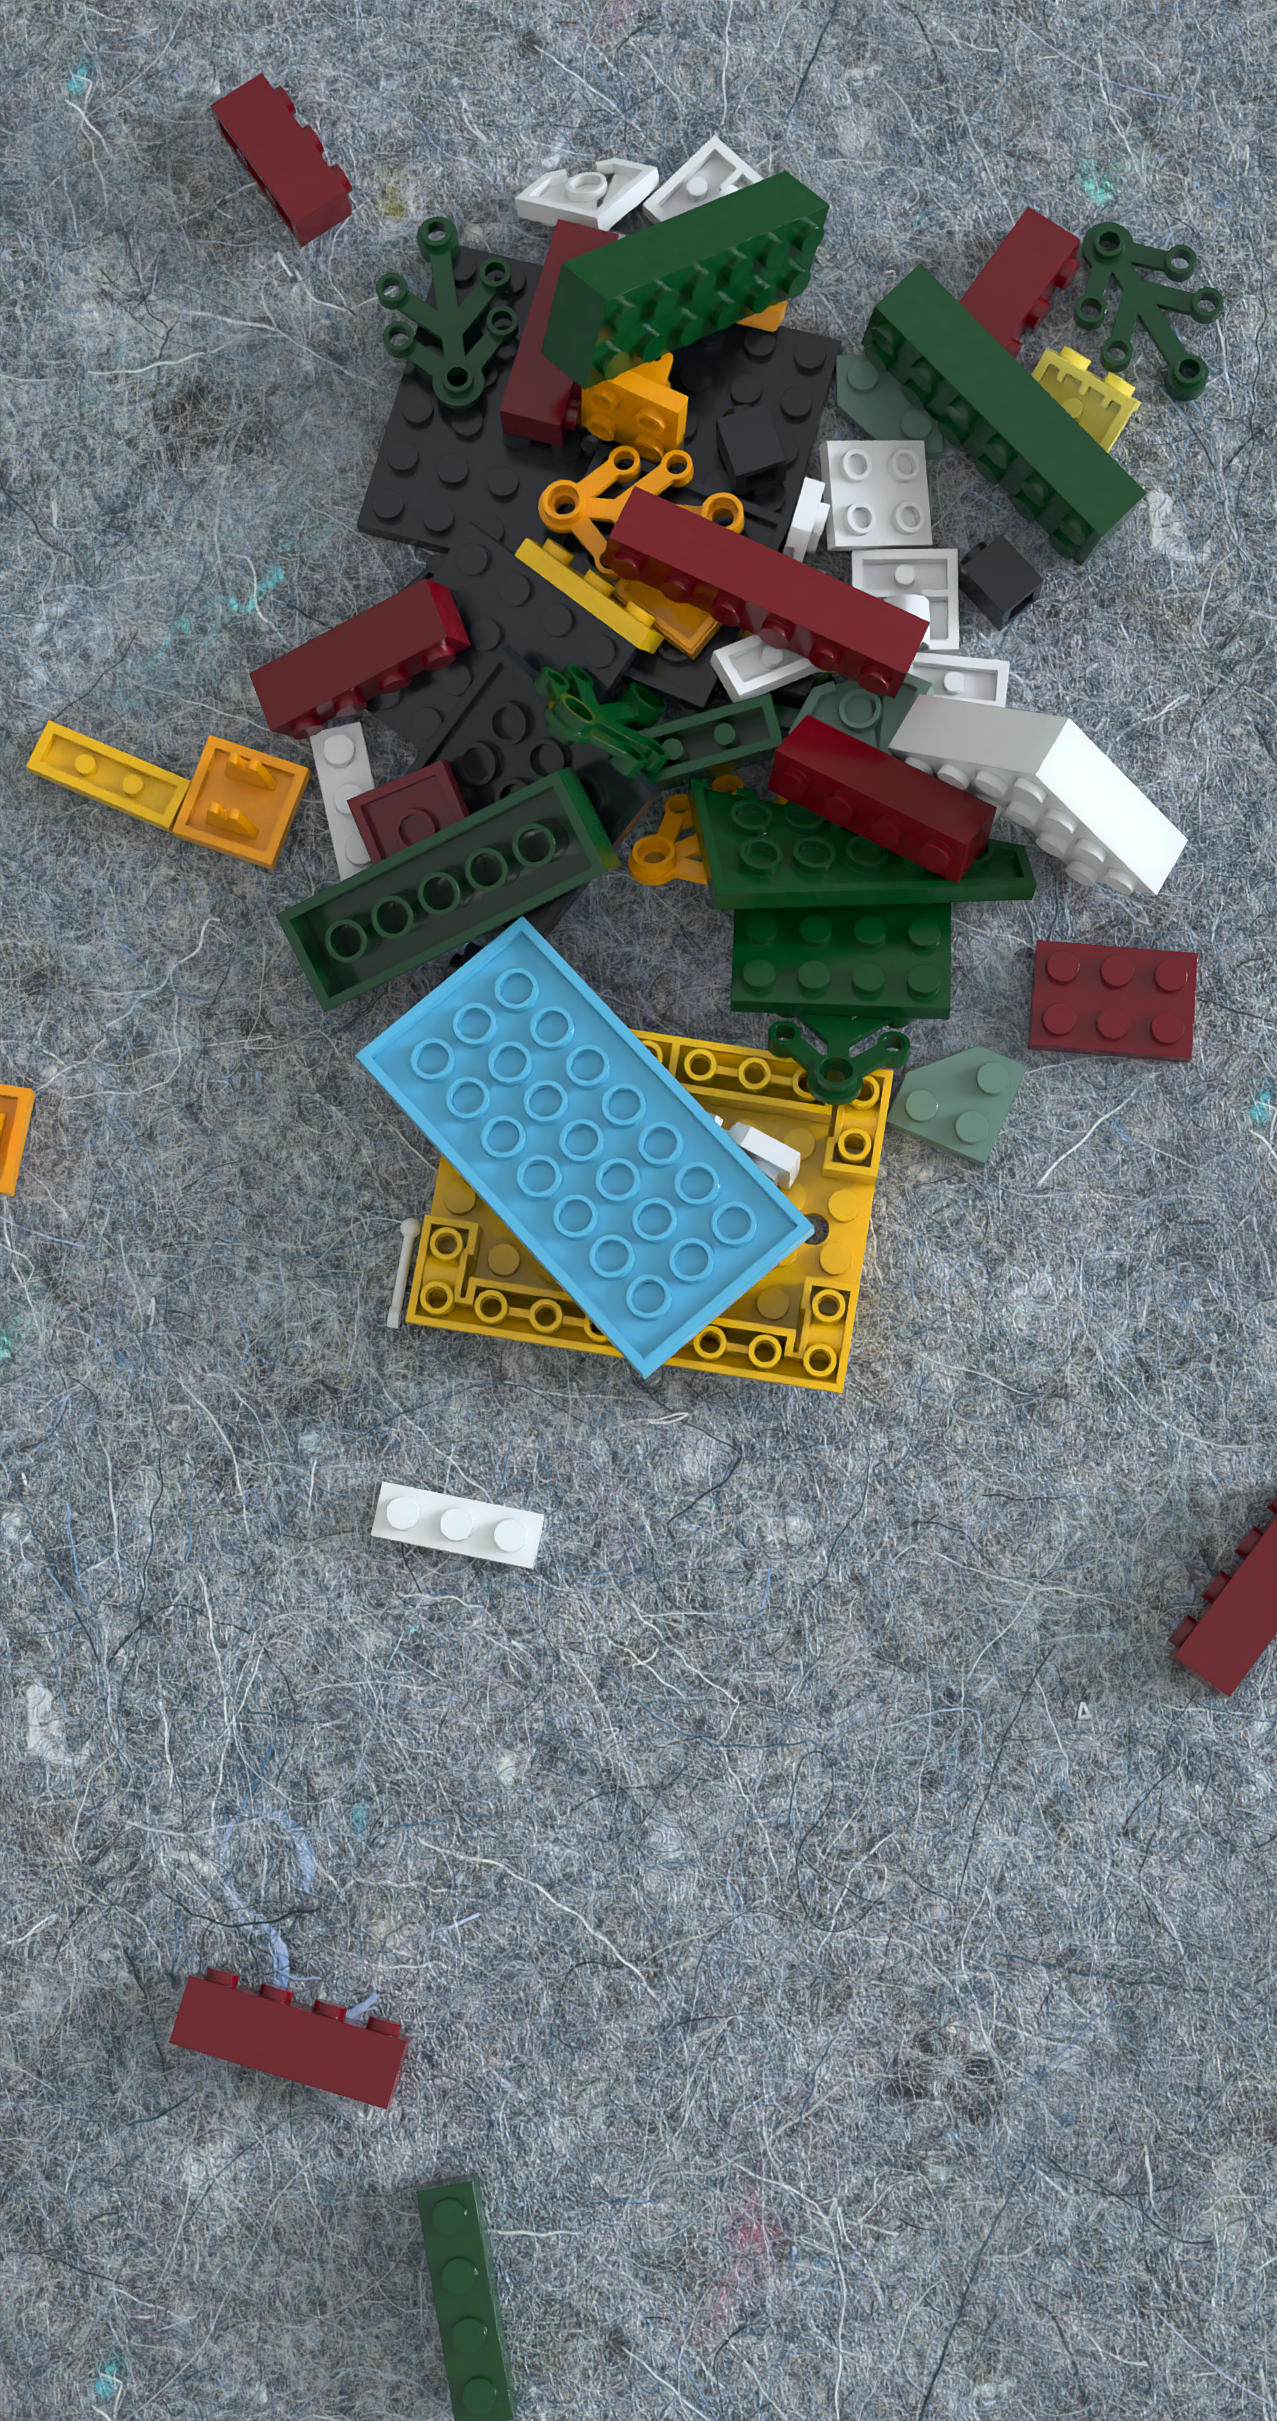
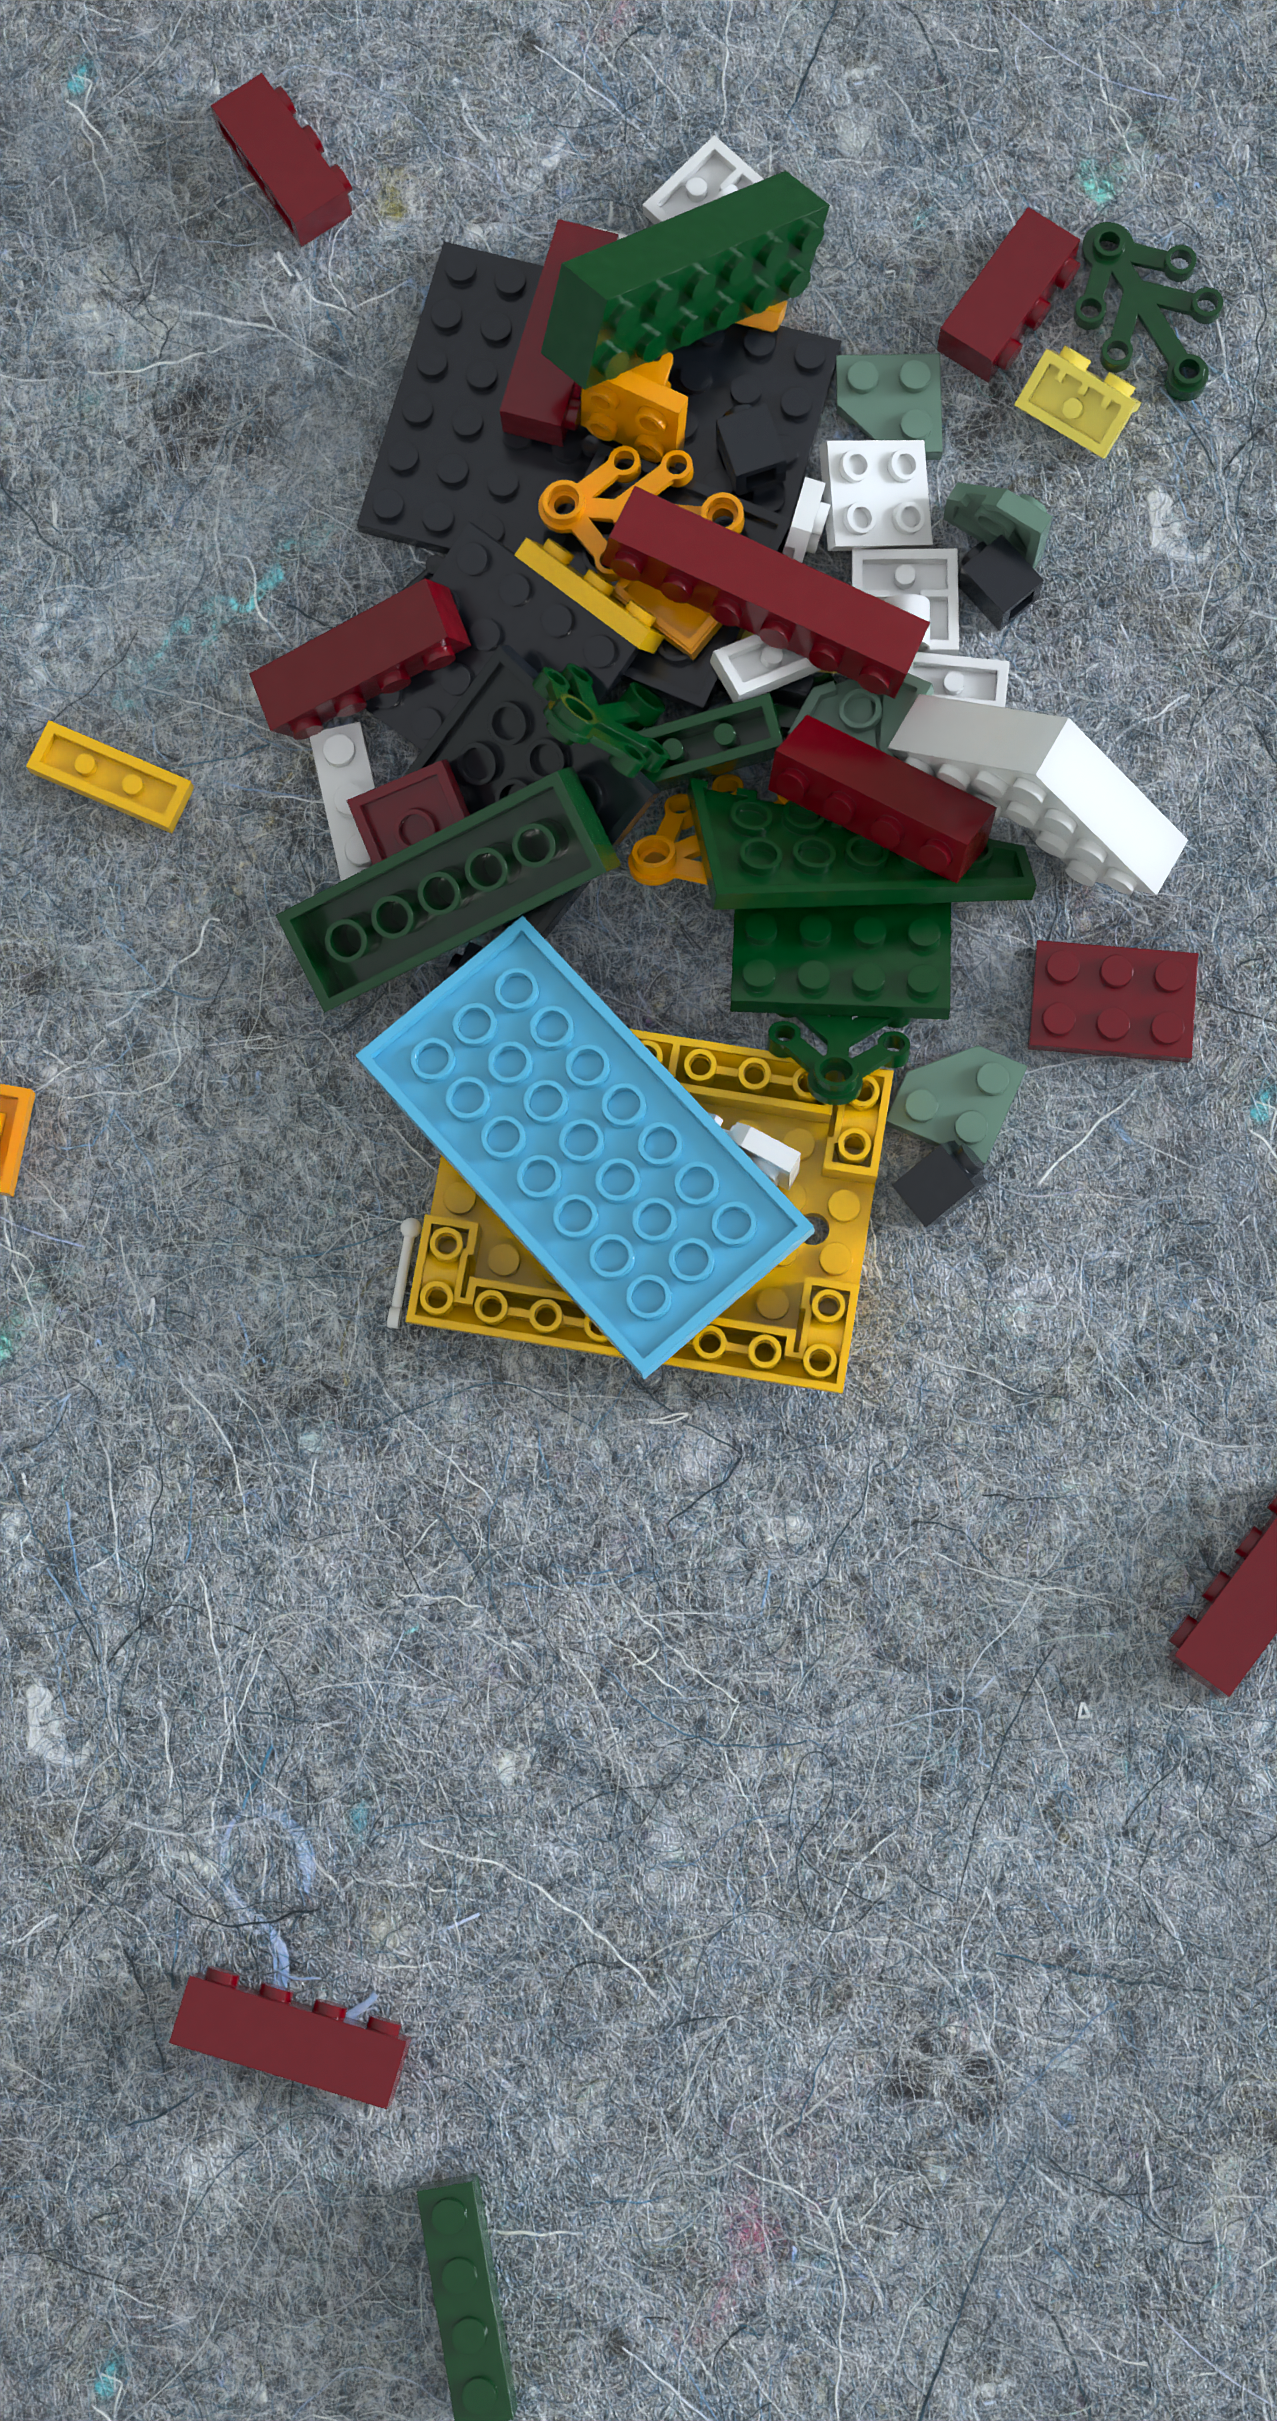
light orange plate [172,735,311,871] -> none
white plate [371,1481,545,1570] -> none
dark green plant [376,217,519,410] -> none
white plate [514,158,660,231] -> none
dark green brick [861,263,1147,566] -> none
none -> black brick [892,1140,988,1228]
none -> sand green plate [943,482,1053,569]

